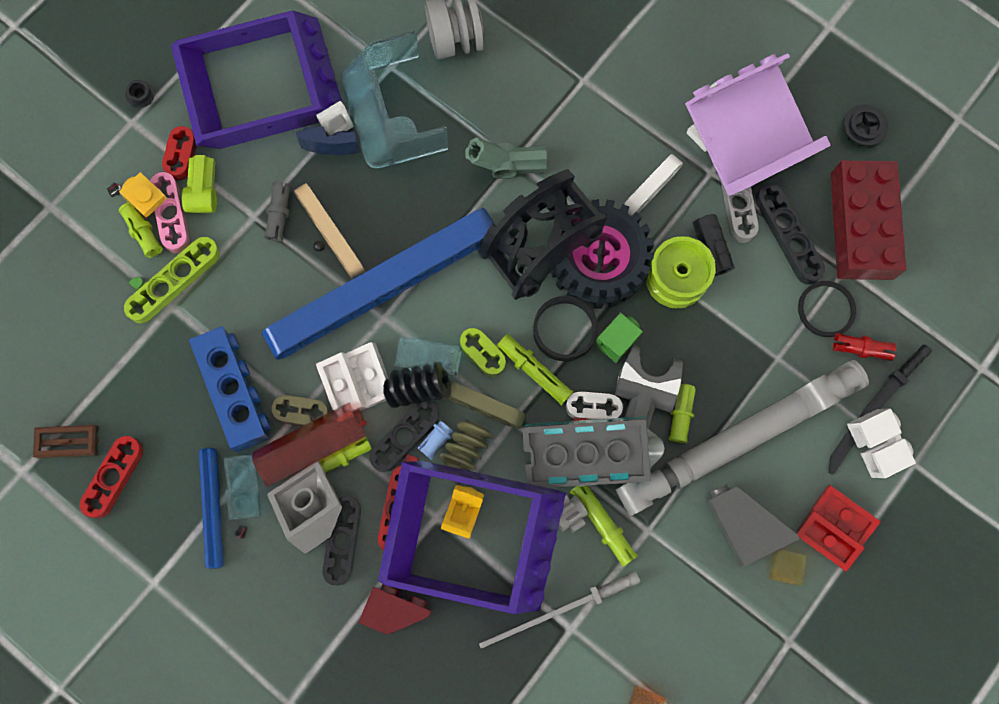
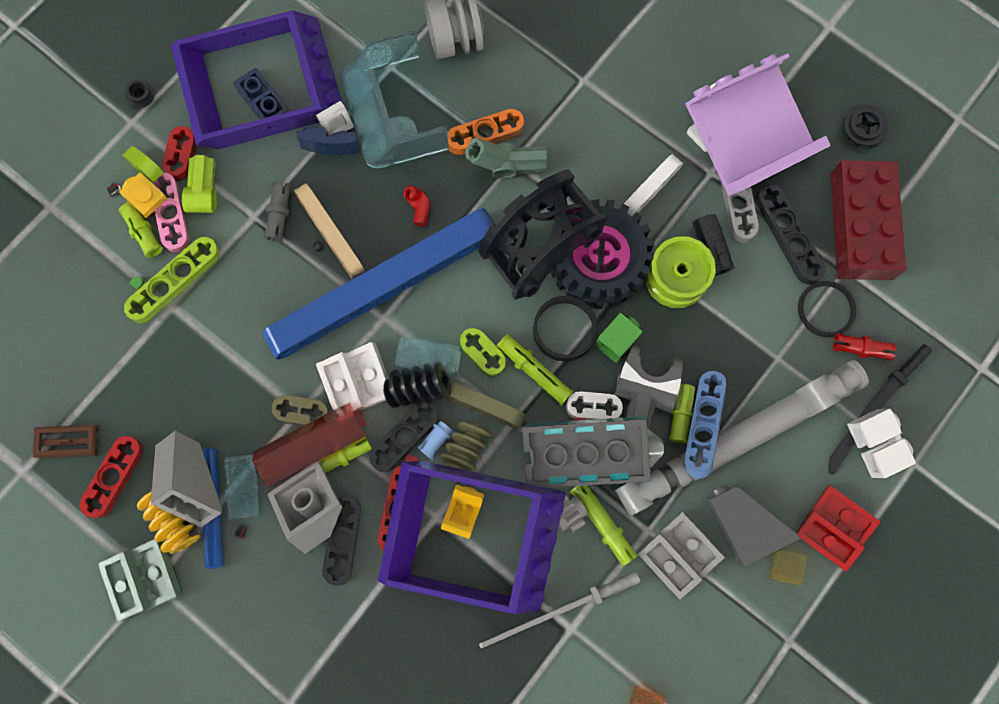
blue brick [189,326,271,453] -> none
dark red slope [358,584,432,635] -> none
none -> sand green slope [98,539,183,622]
none -> lime beam [122,146,164,183]
none -> yellow piece [137,491,201,554]
none -> light grey slope [151,430,222,527]
none -> dark blue slope [233,67,289,119]
none -> red arm [403,185,431,227]
none -> orange beam [447,109,524,155]
none -> light grey slope [638,511,725,600]
none -> medium blue beam [685,371,726,479]

